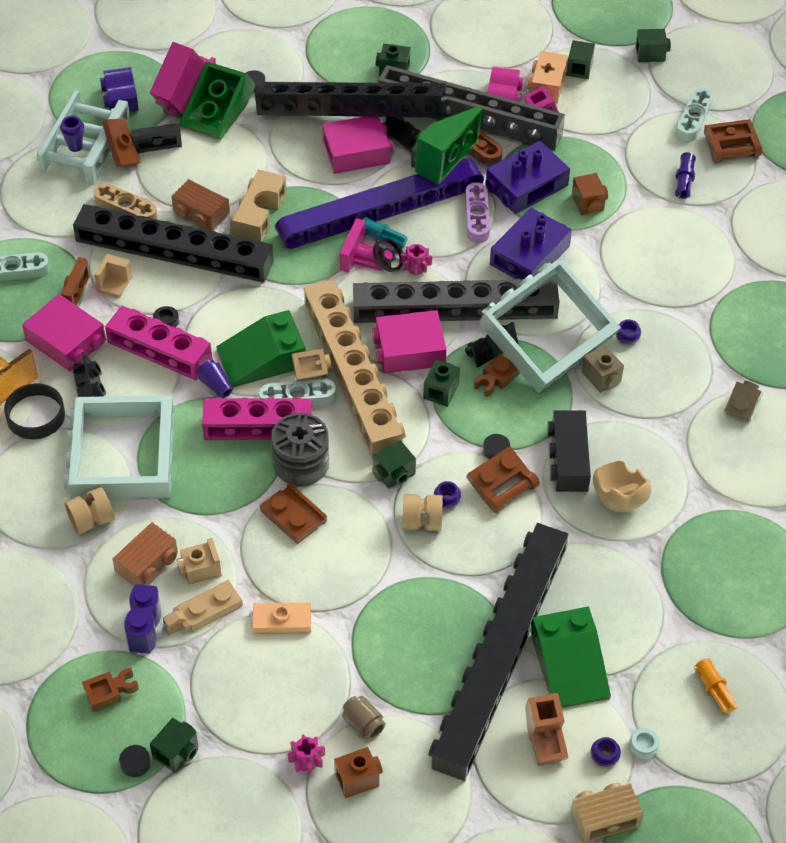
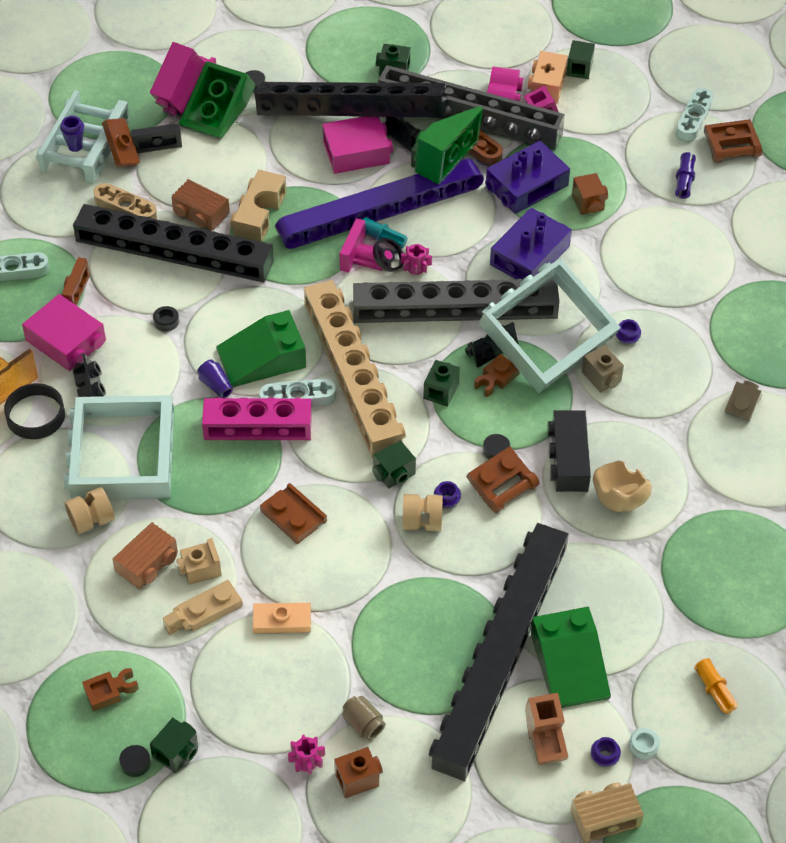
tan panel [94,254,132,298] -> none
dark purple brick [100,67,139,111] -> none
dark pink brick [105,306,212,381] -> none
dark purple brick [124,584,161,654] -> none
dark grey wheel [271,413,329,486] -> none
tan bracket [291,348,332,381] -> none
dark pink brick [372,310,447,374] -> none
lavender beam [465,183,490,243] -> none
dark green brick [635,29,671,62] -> none

